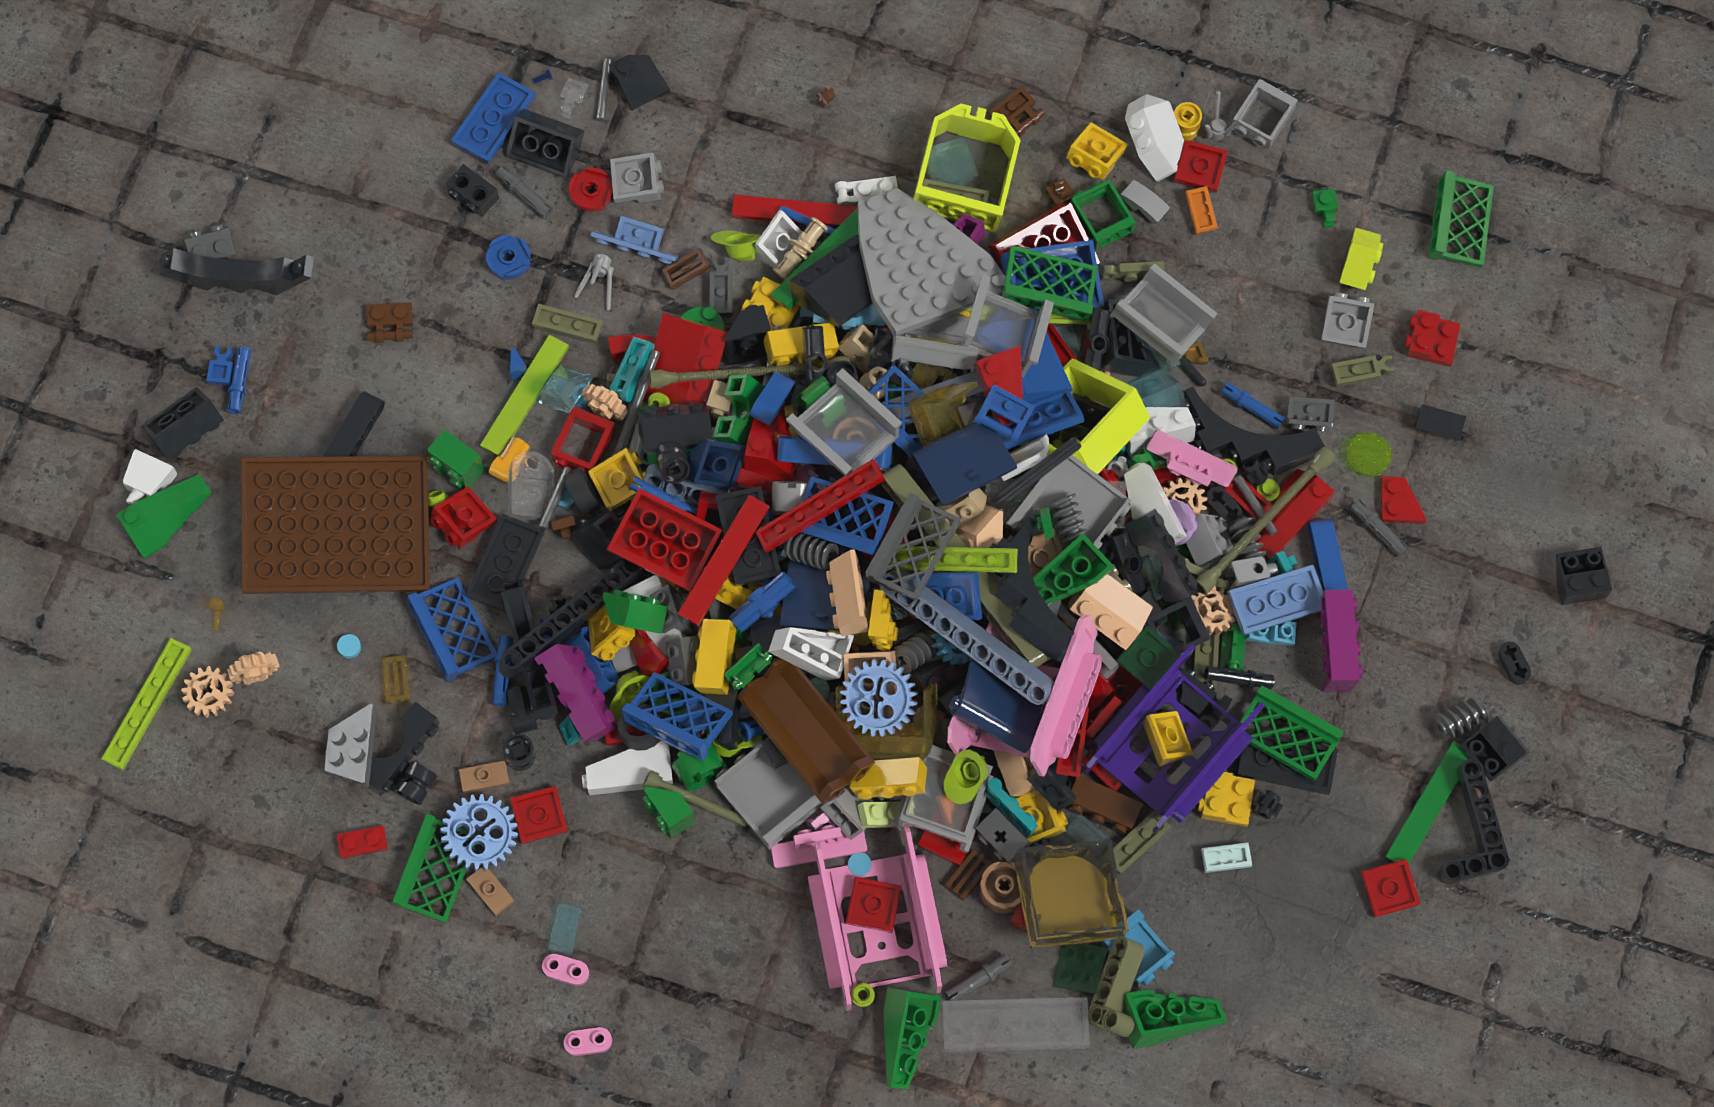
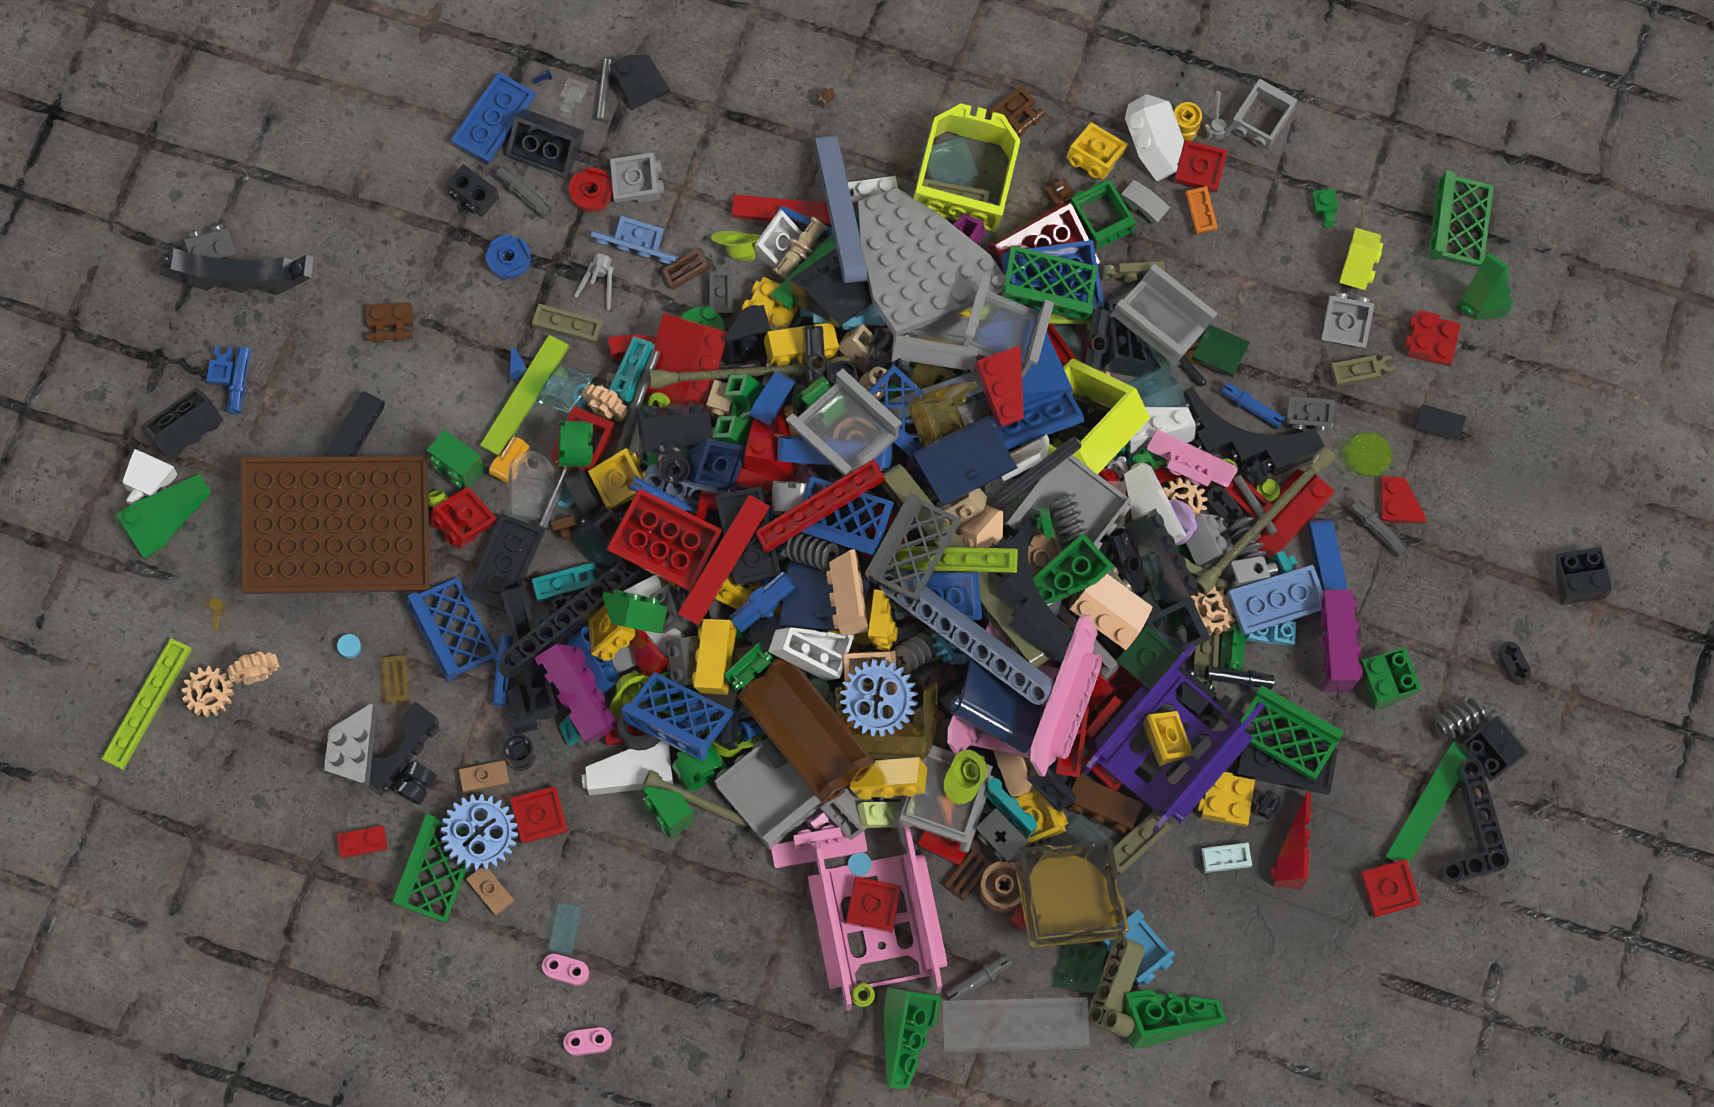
blue plate [974,384,1035,444] -> none
none -> teal plate [532,563,598,603]
none -> green brick [558,421,593,467]
none -> sand blue beam [814,135,867,283]
none -> dark green slope [1192,324,1250,378]
none -> red wedge [1270,792,1311,890]
none -> green slope [1360,647,1422,710]
none -> green wedge [1457,253,1513,320]

